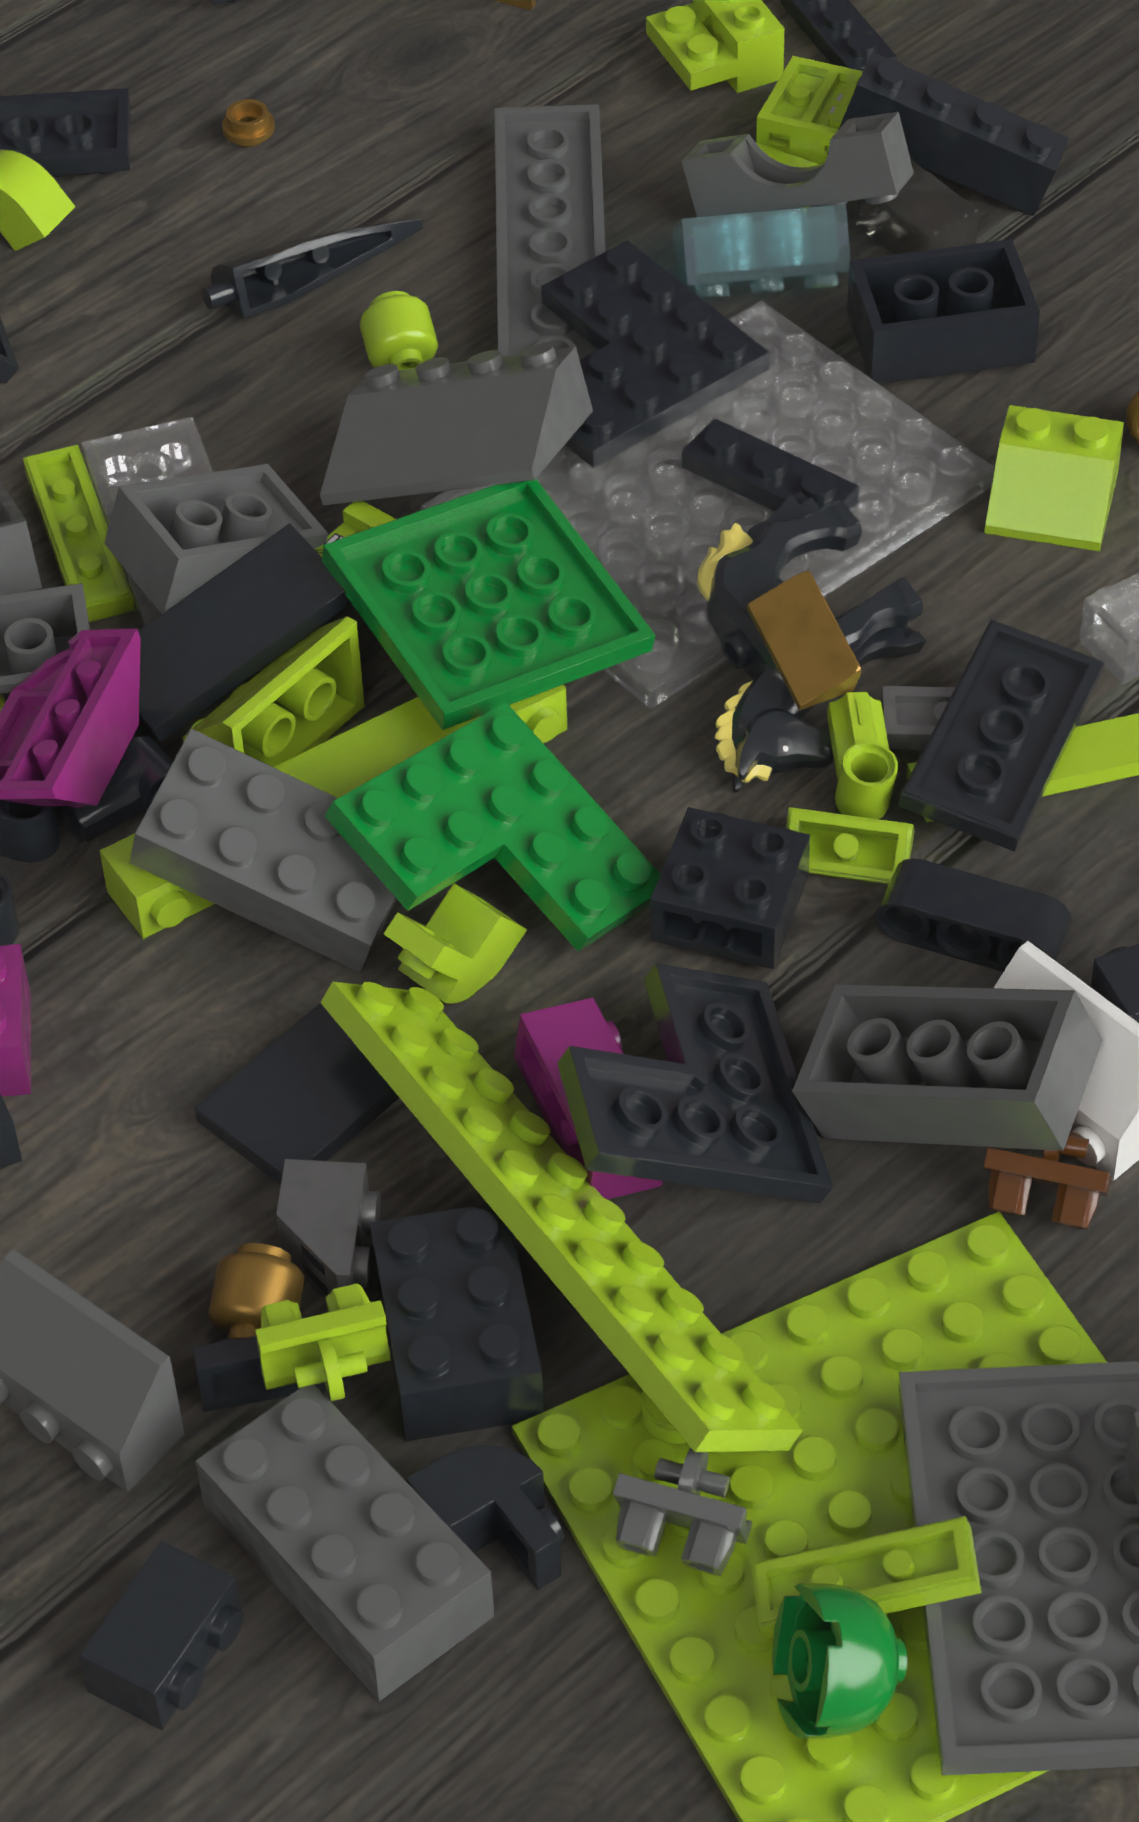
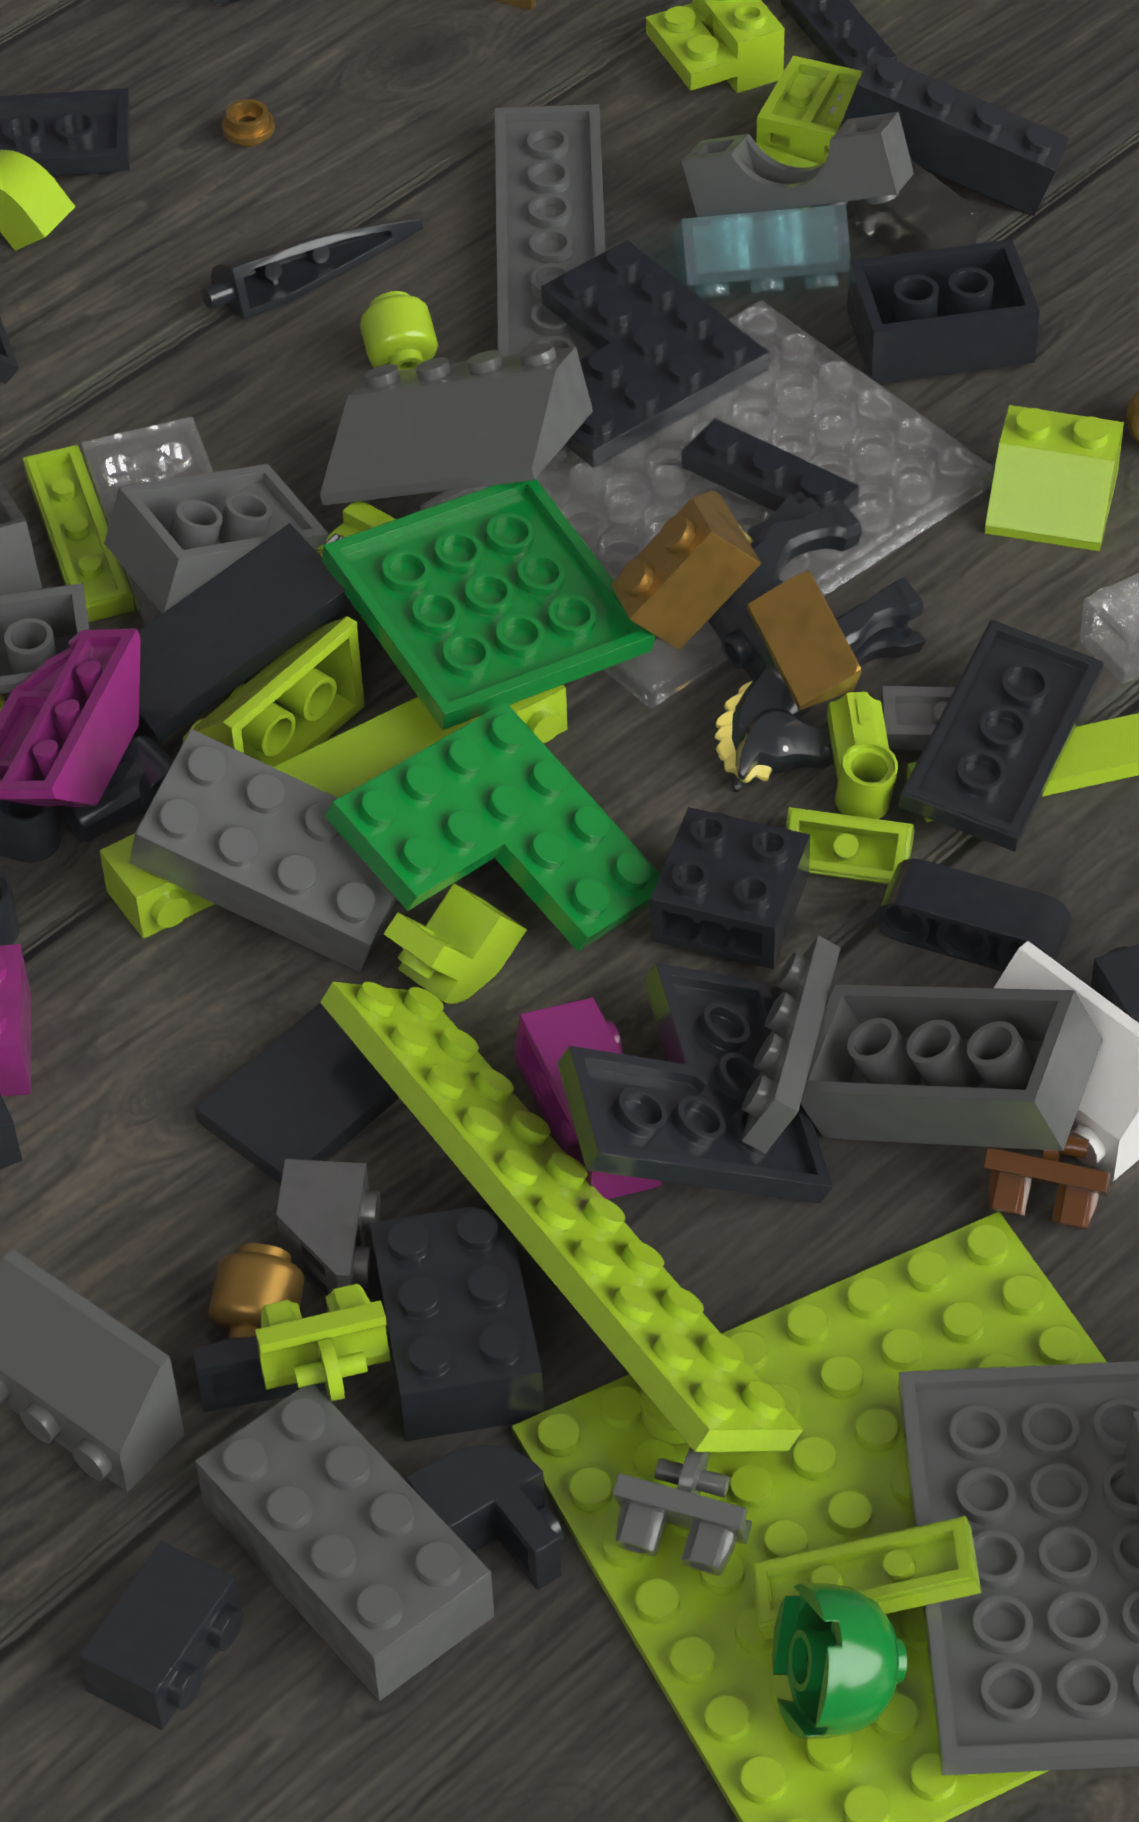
none -> pearl gold slope [611,490,761,650]
none -> dark grey plate [742,935,840,1154]

